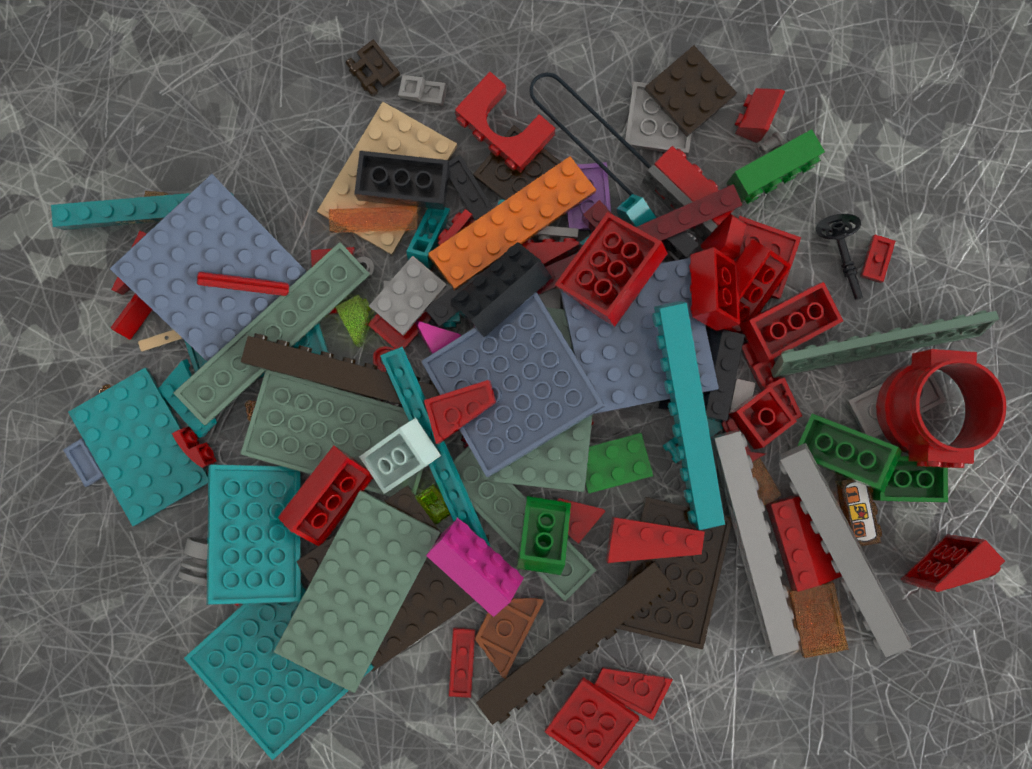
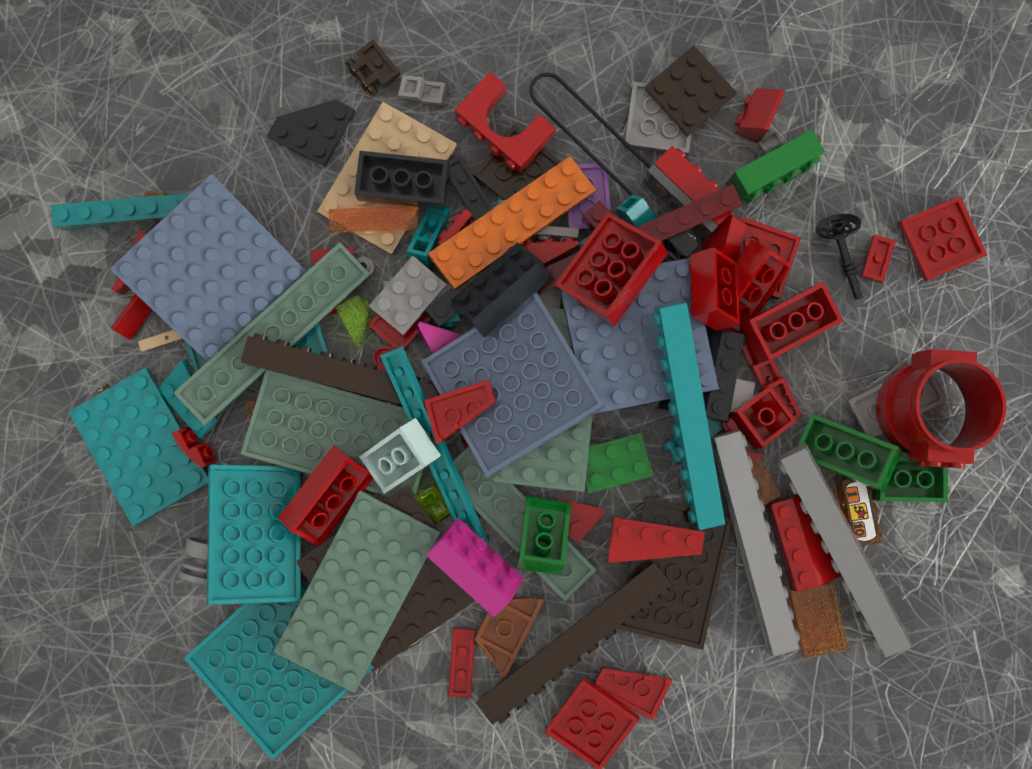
sand blue tile [63,438,104,487] -> none
red axle [197,272,289,296] -> none
sand green plate [771,310,999,378] -> none
red slope [900,534,1005,592] -> none
none -> black plate [267,100,355,167]
none -> red plate [898,196,987,281]

